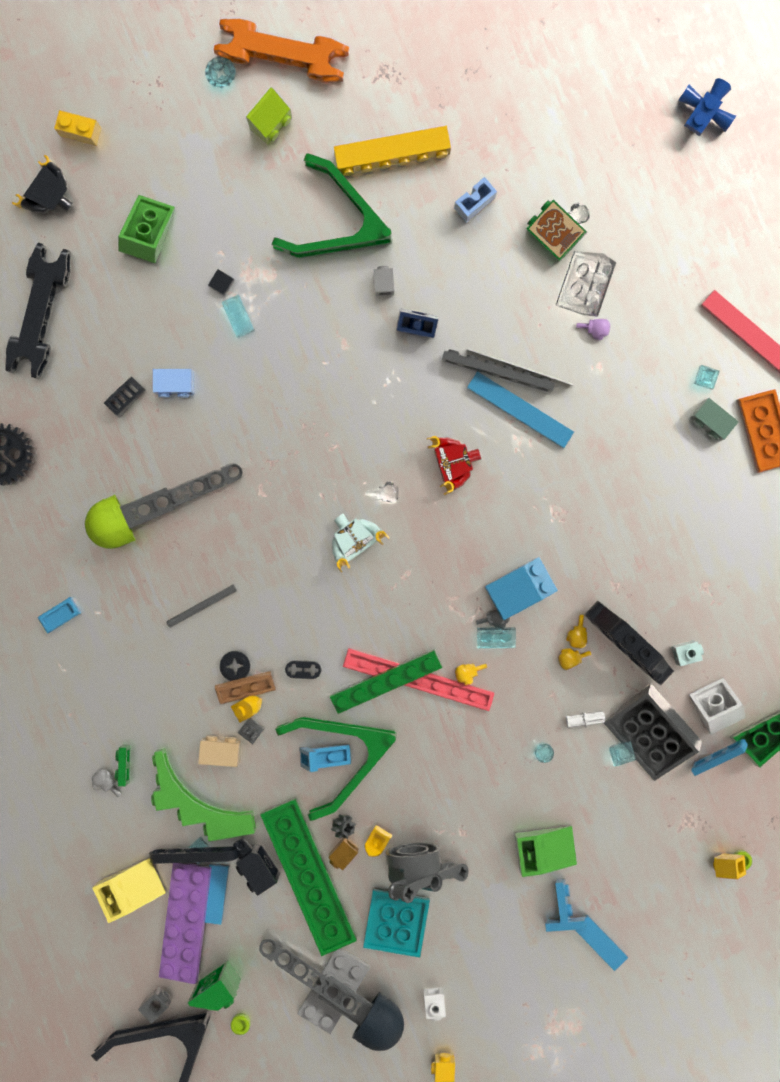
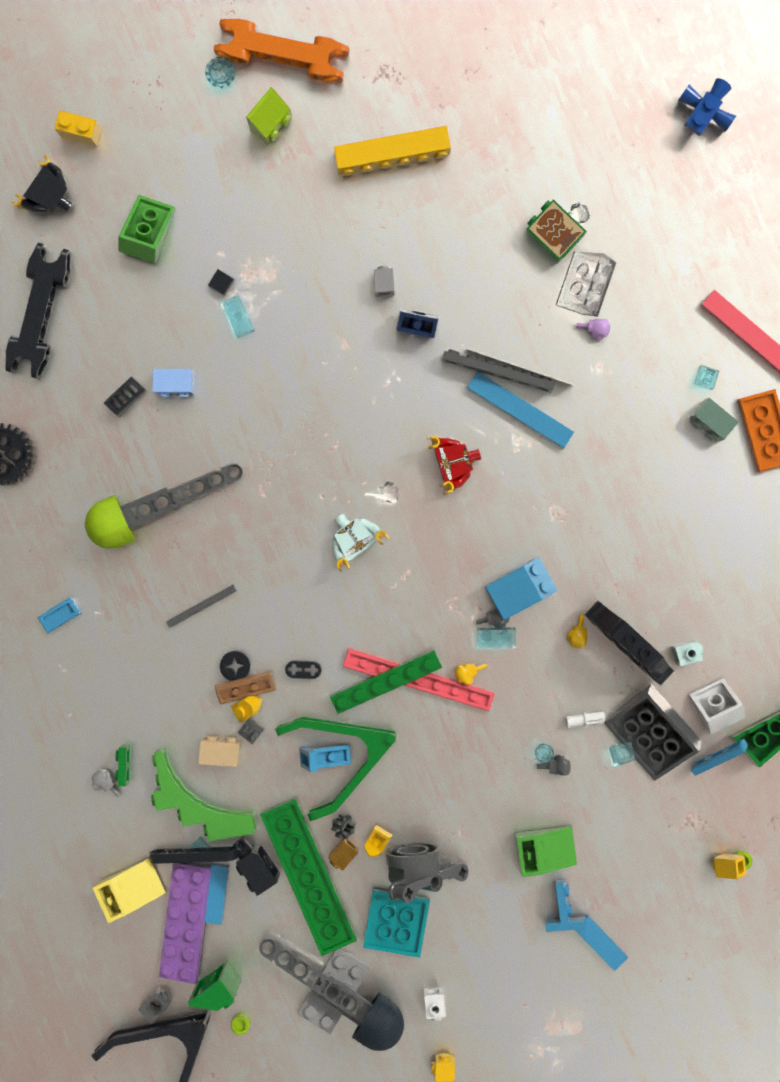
green piece [271,153,393,258] -> none
light blue brick [454,177,497,223] -> none
yellow piece [558,648,591,670] -> none
none -> dark grey piece [537,755,571,776]

